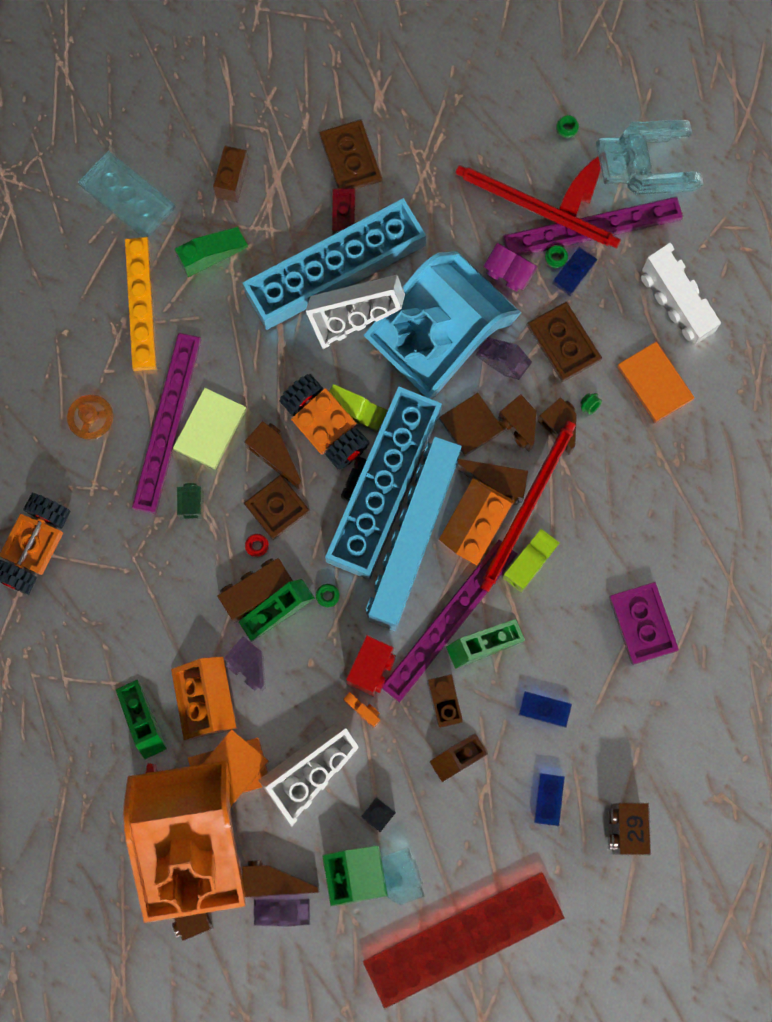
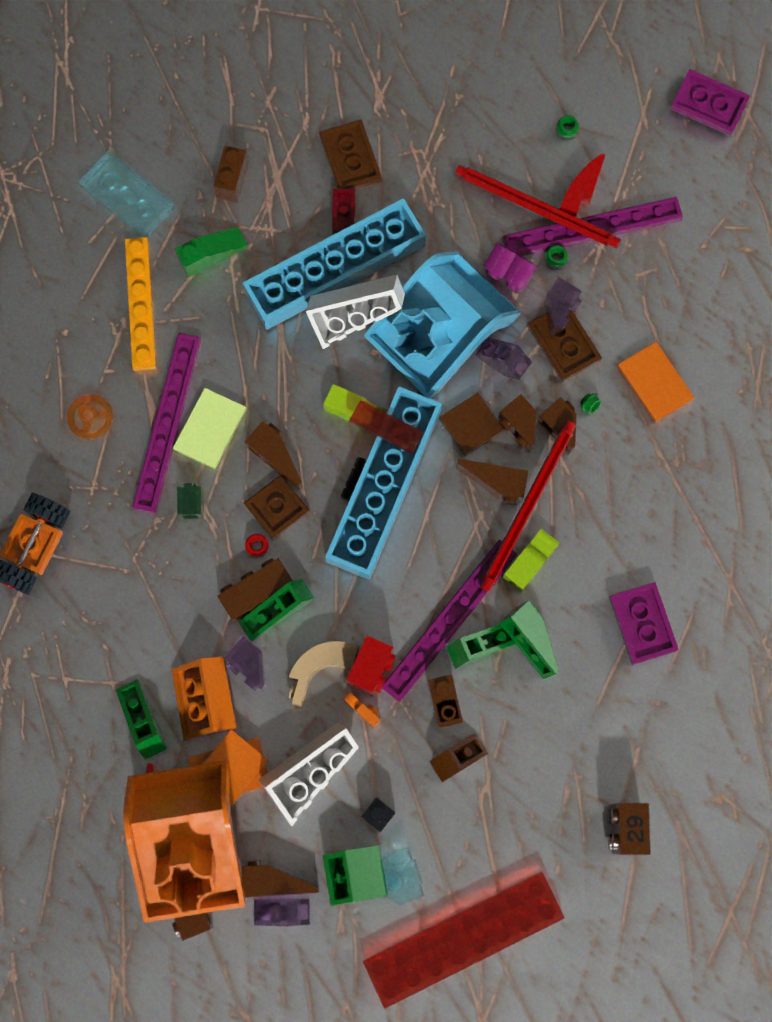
plate [279,374,370,470] -> none
green plate [316,584,340,608] -> none
medium azure brick [366,437,462,631] -> none
orange slope [439,478,515,566] -> none
clear blue plate [518,691,572,728] -> none
clear blue plate [534,773,565,826] -> none
clear blue plate [552,247,598,297] -> none
clear light blue plate [596,120,704,195] -> none
white wedge [640,243,721,345] -> none
none -> tan arch [289,641,359,707]
none -> clear red tile [349,400,424,454]
none -> slope [499,600,559,679]
none -> clear purple slope [544,277,582,335]
none -> magenta plate [670,69,750,136]

